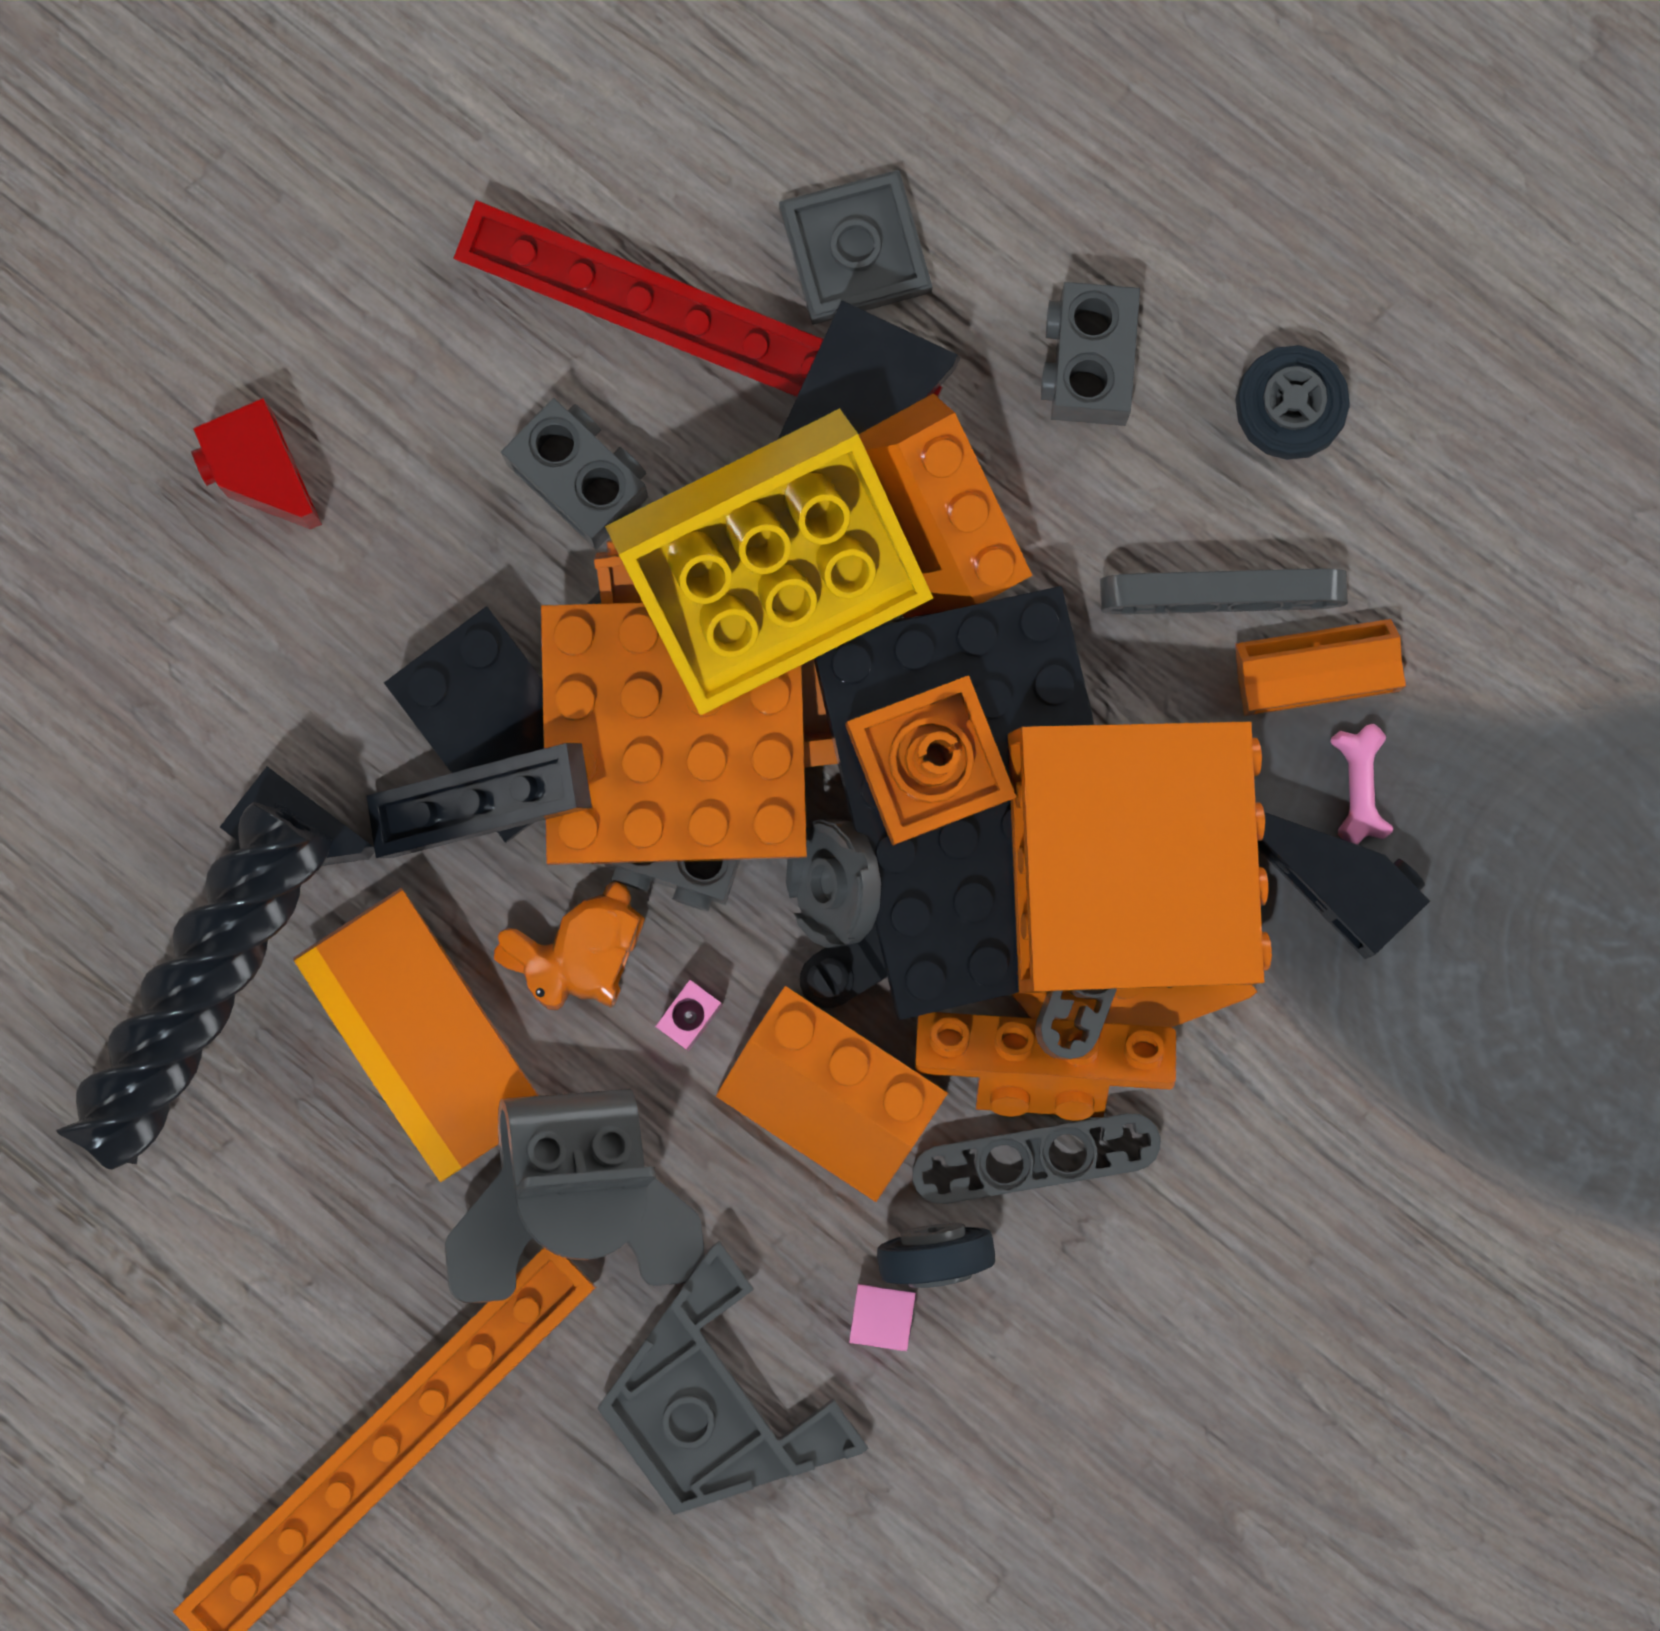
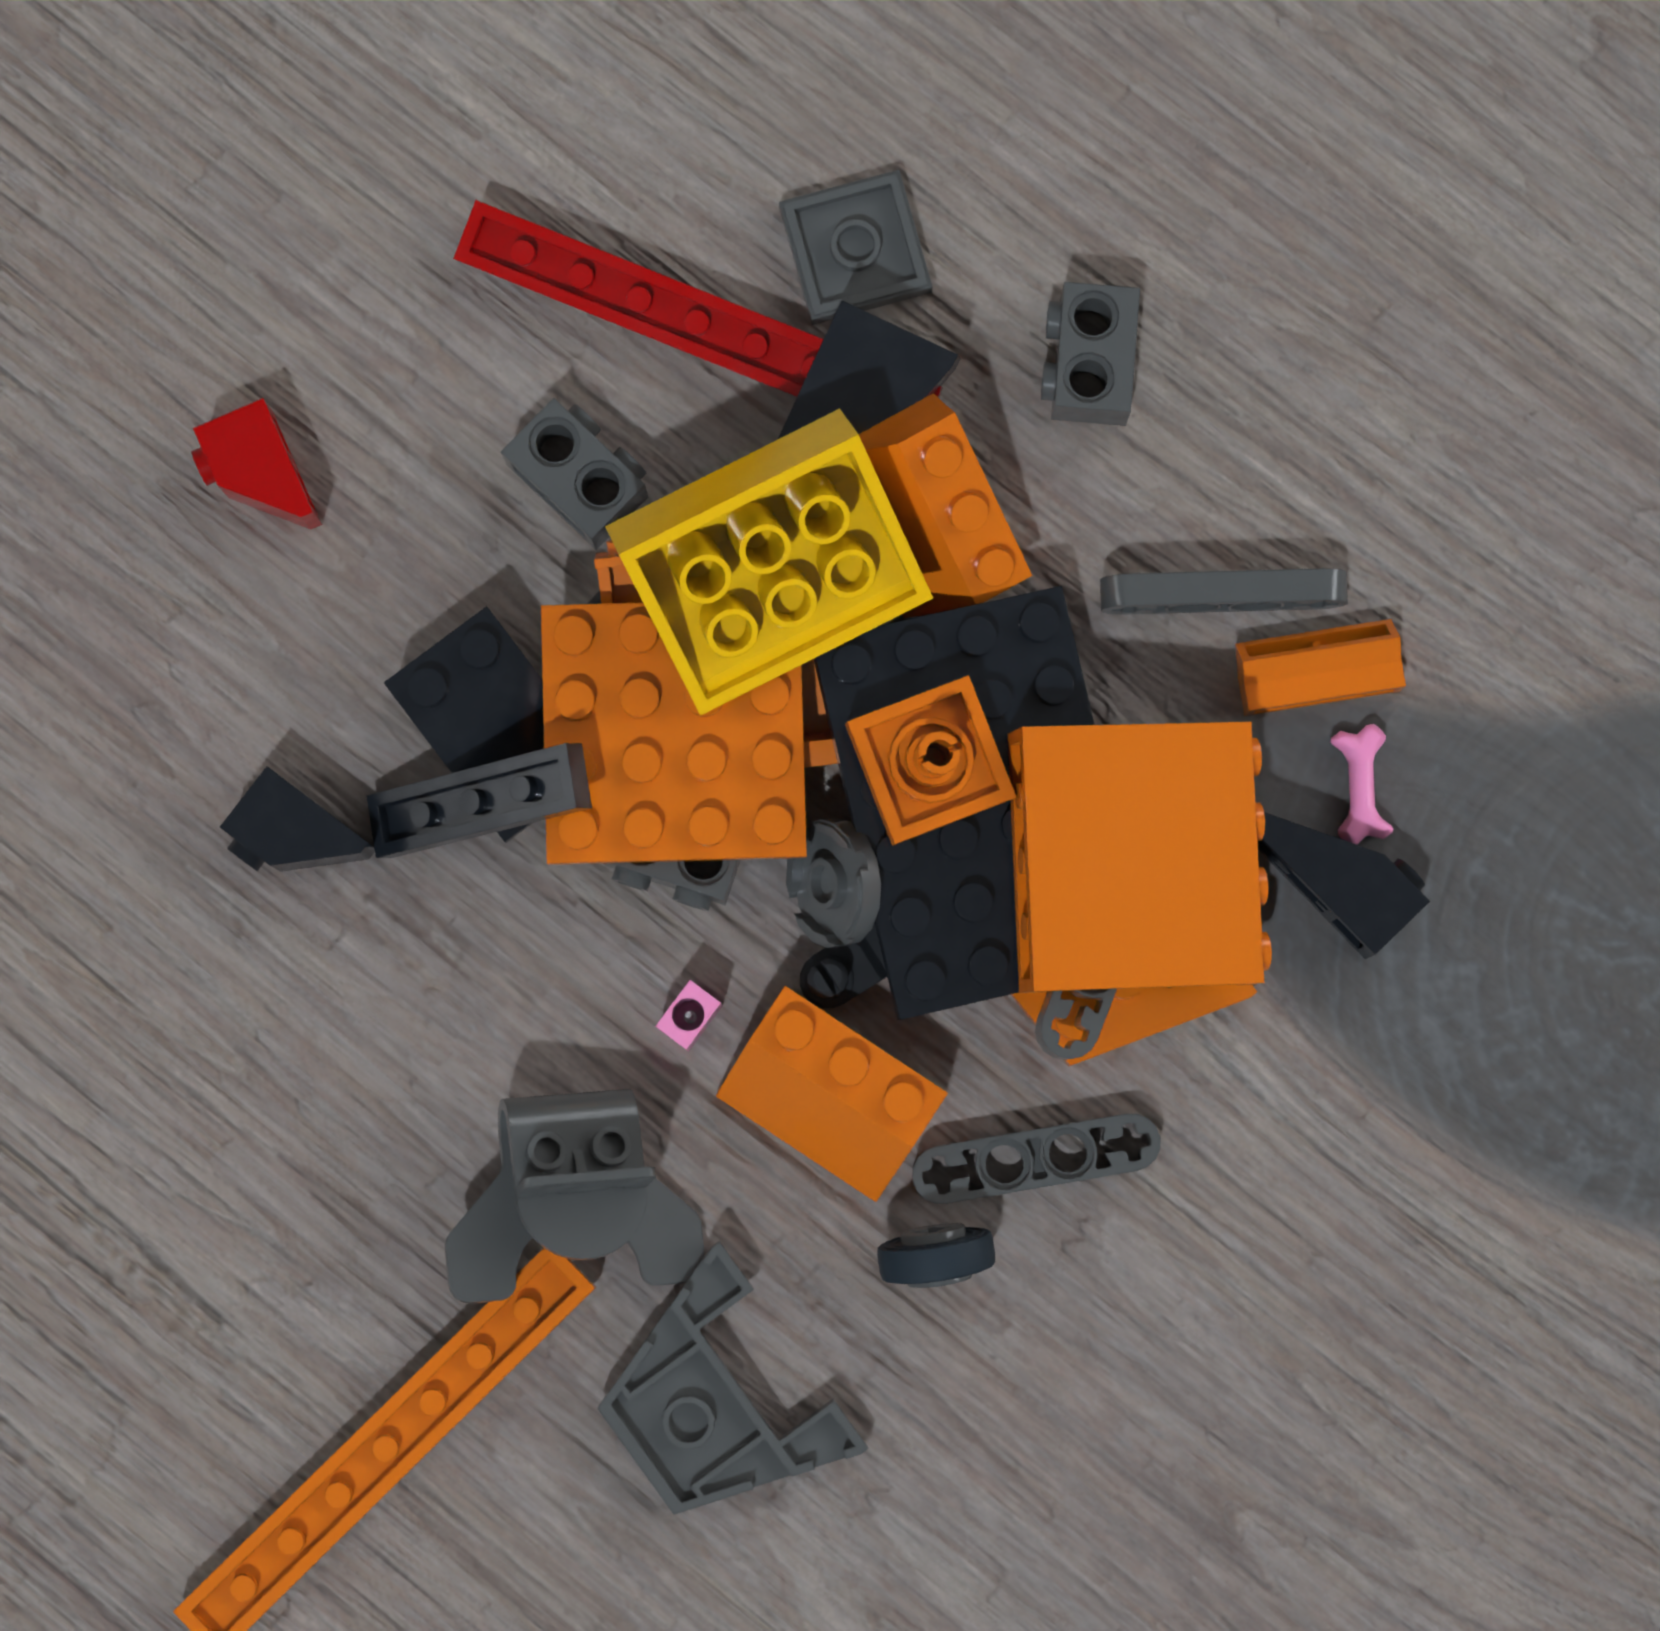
black piece [56,802,333,1170] -> none
orange slope [293,887,539,1183] -> none
orange animal [494,880,645,1010] -> none
bright pink piece [849,1283,916,1351] -> none
orange bracket [915,1012,1176,1121] -> none
black wheel [1235,345,1350,460] -> none

